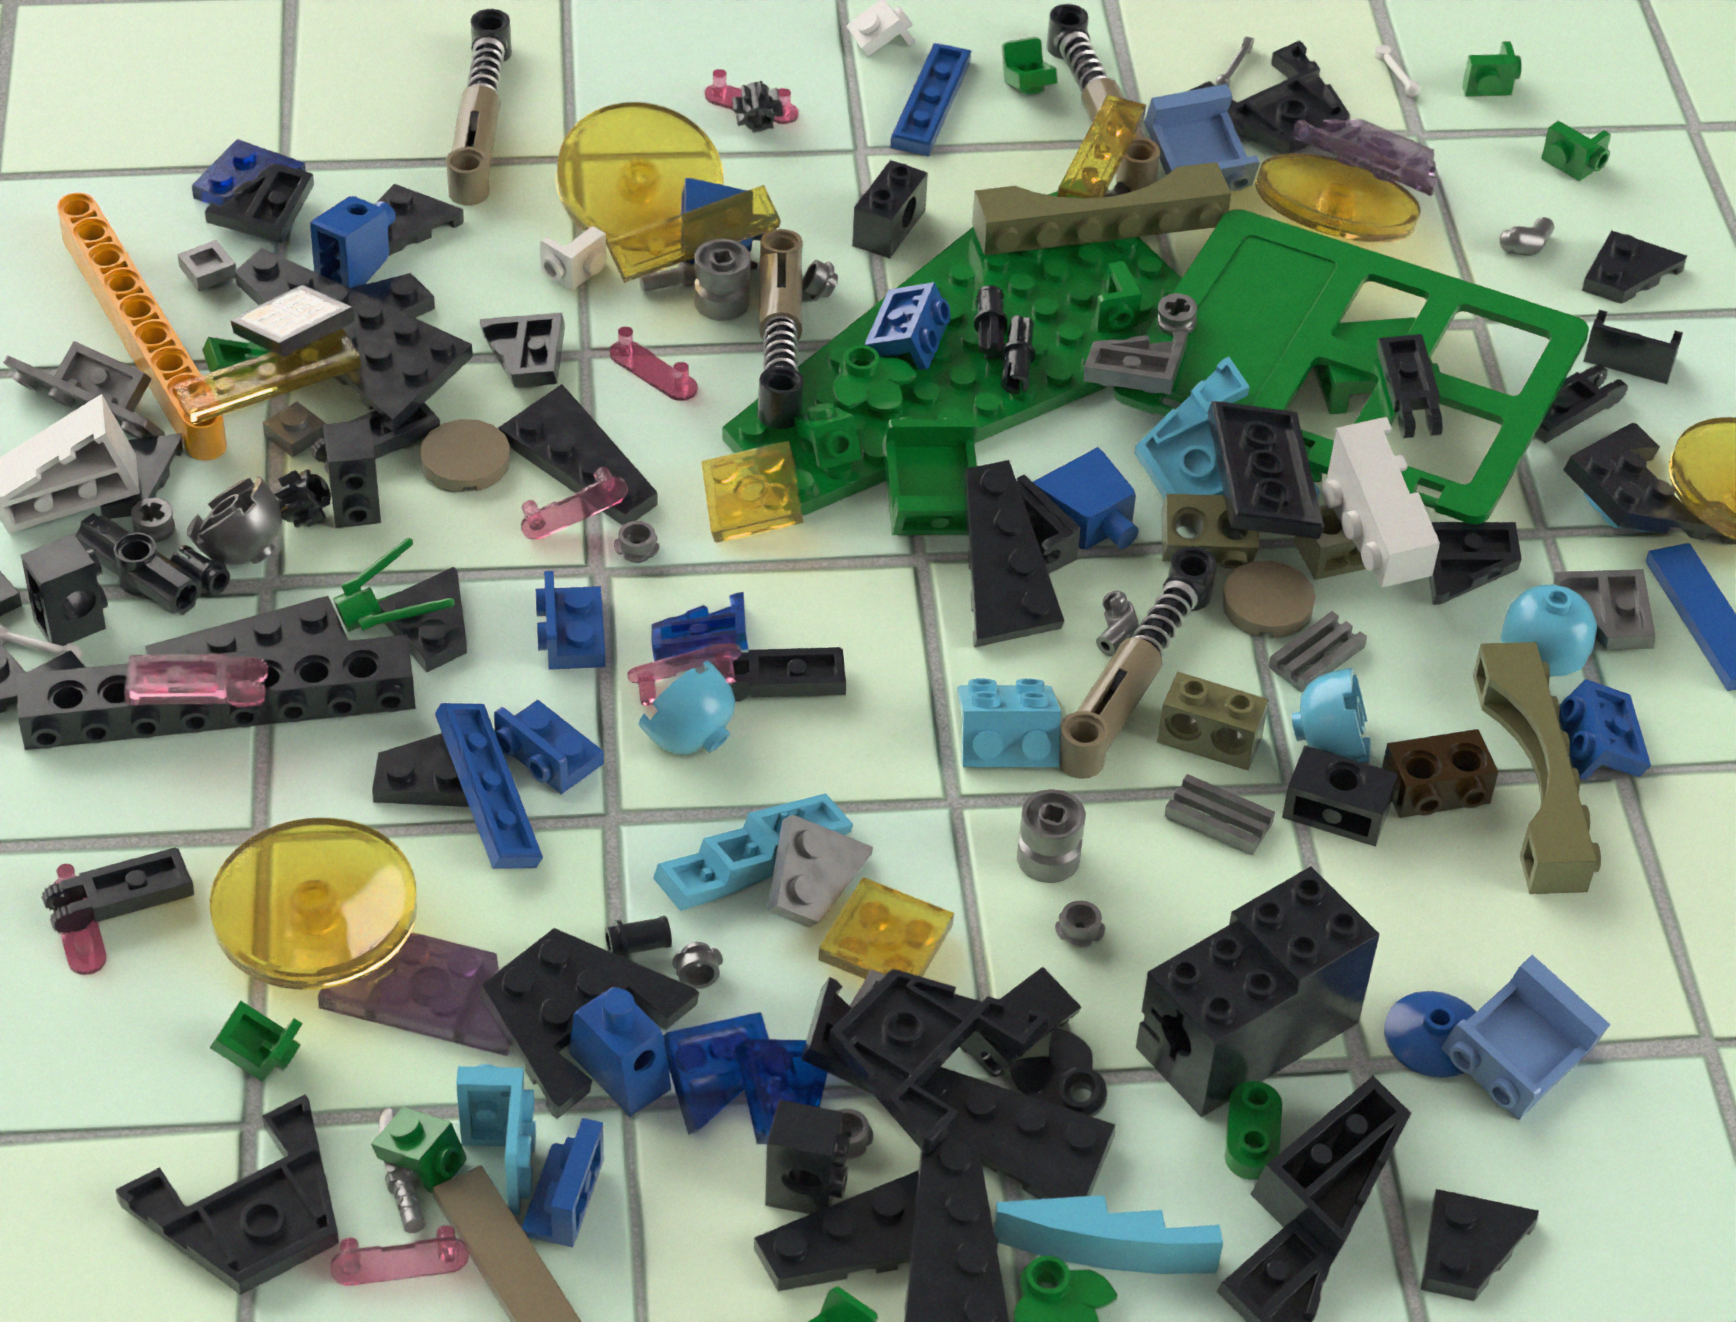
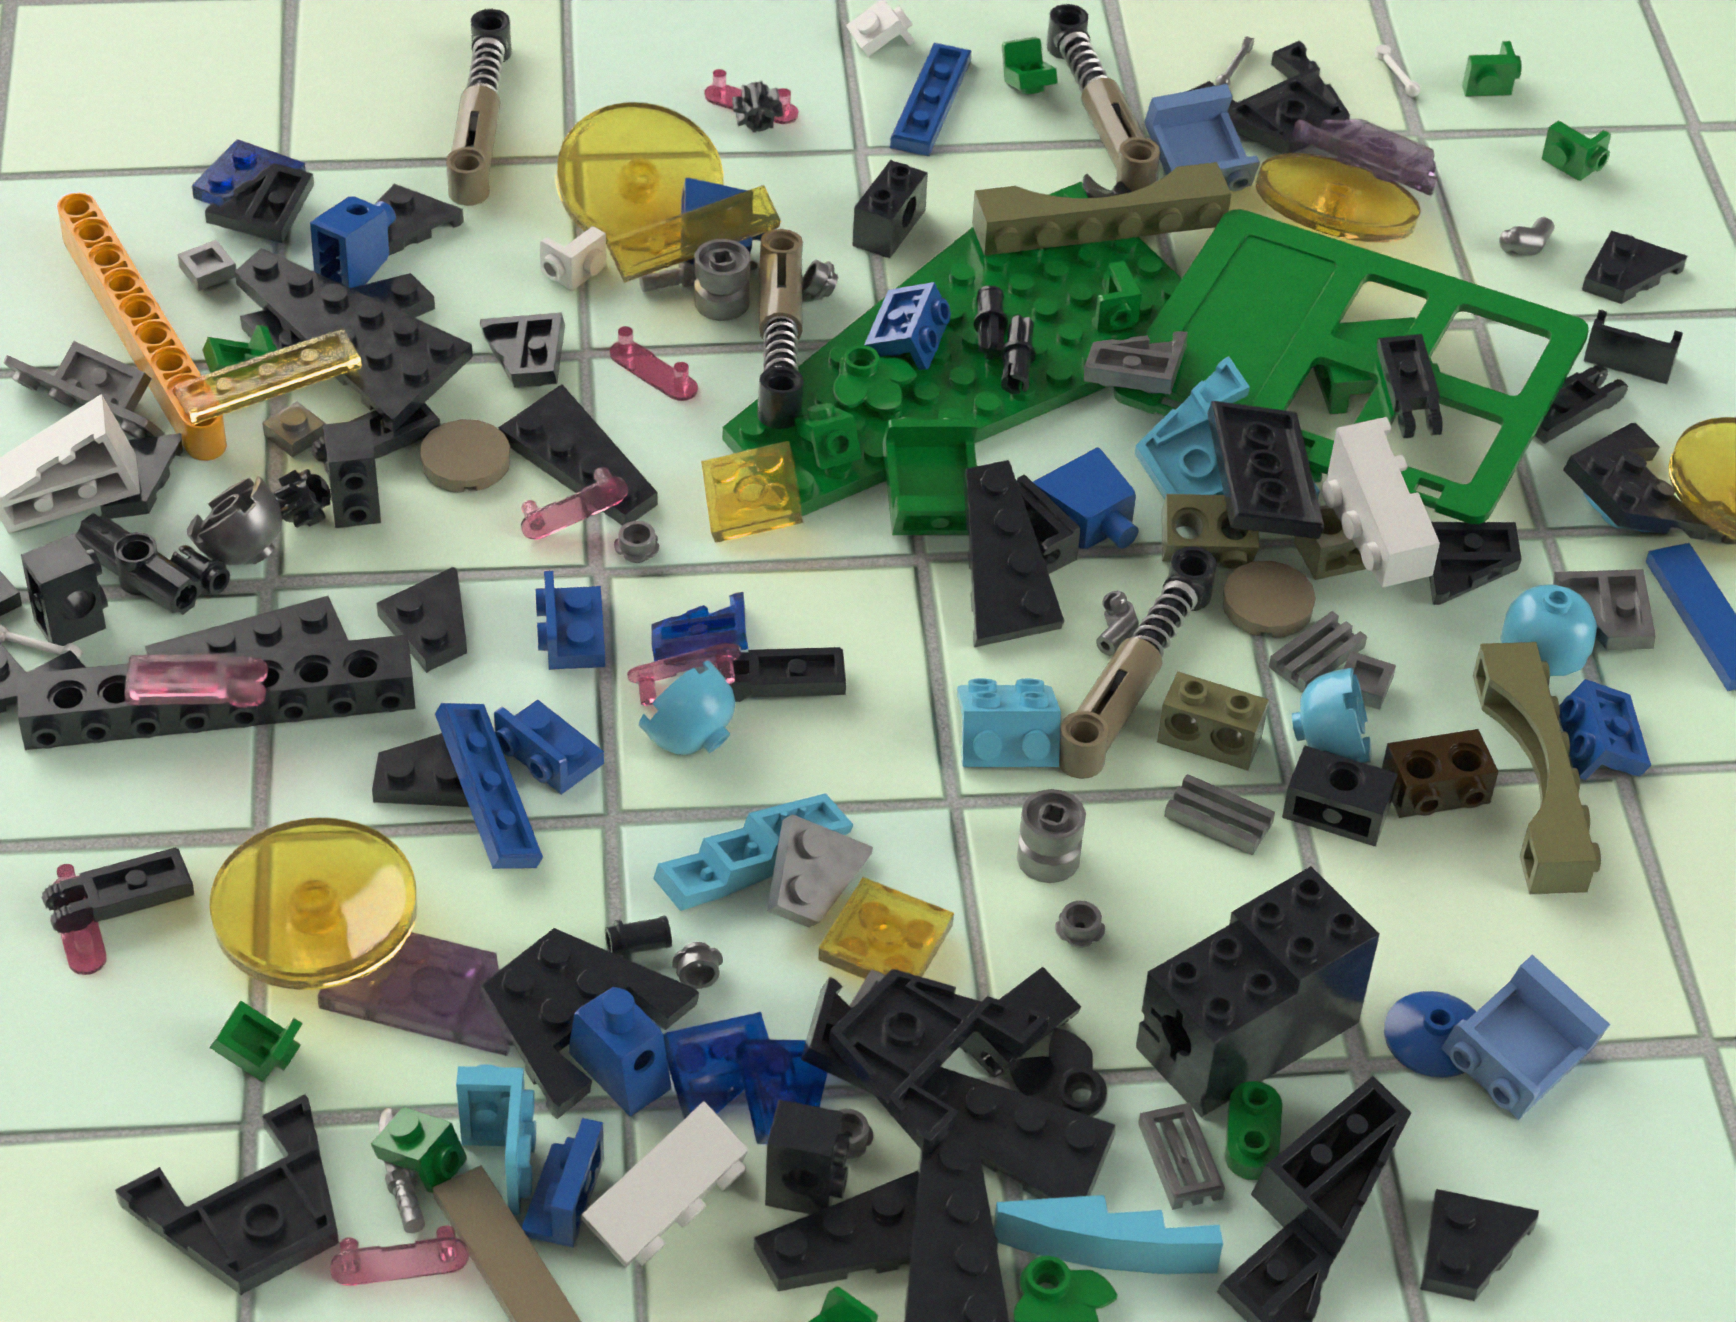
flat silver bush [131,498,175,543] -> none
tile [230,285,355,357] -> none
green plant [333,538,455,632] -> none
clear yellow tile [1057,95,1146,199] -> none
flat silver bush [1157,293,1197,336] -> none
none -> white wedge [581,1101,749,1268]
none -> flat silver tile [1138,1103,1225,1210]
none -> flat silver plate [1343,651,1396,710]

